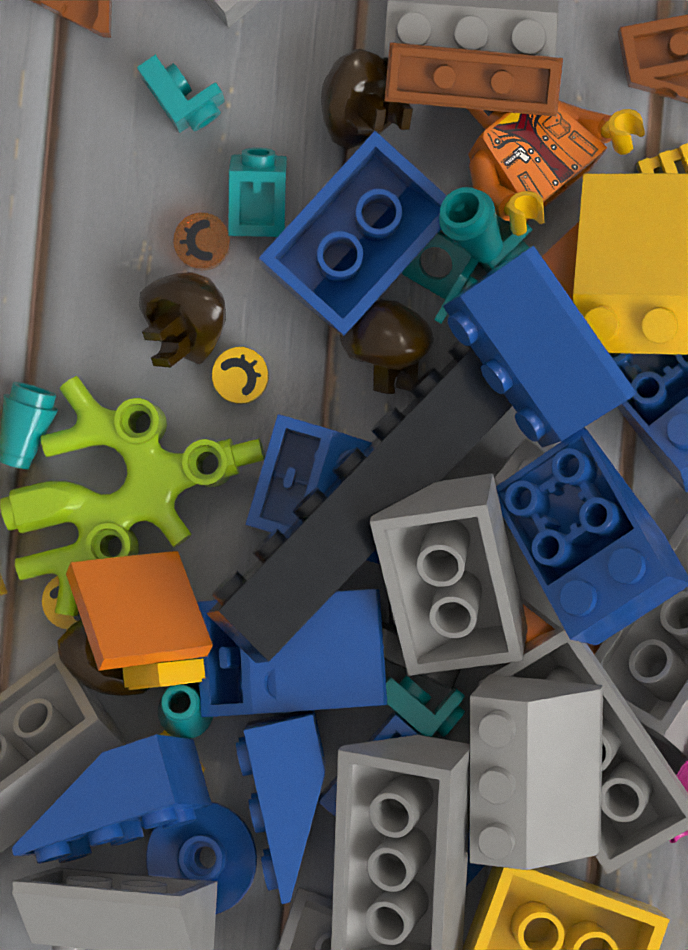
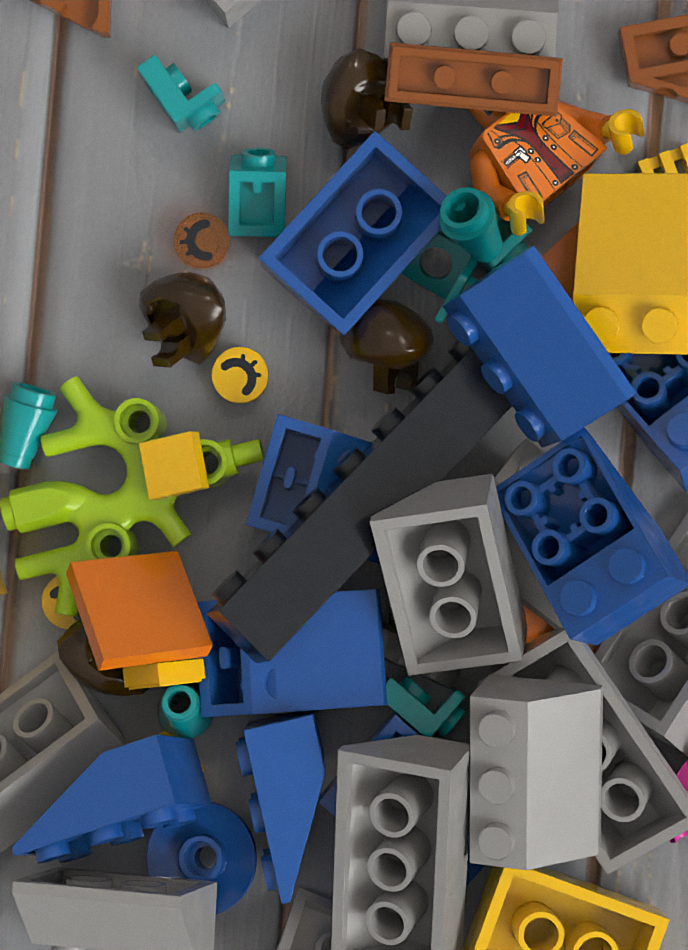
none -> yellow tile [139,431,209,500]

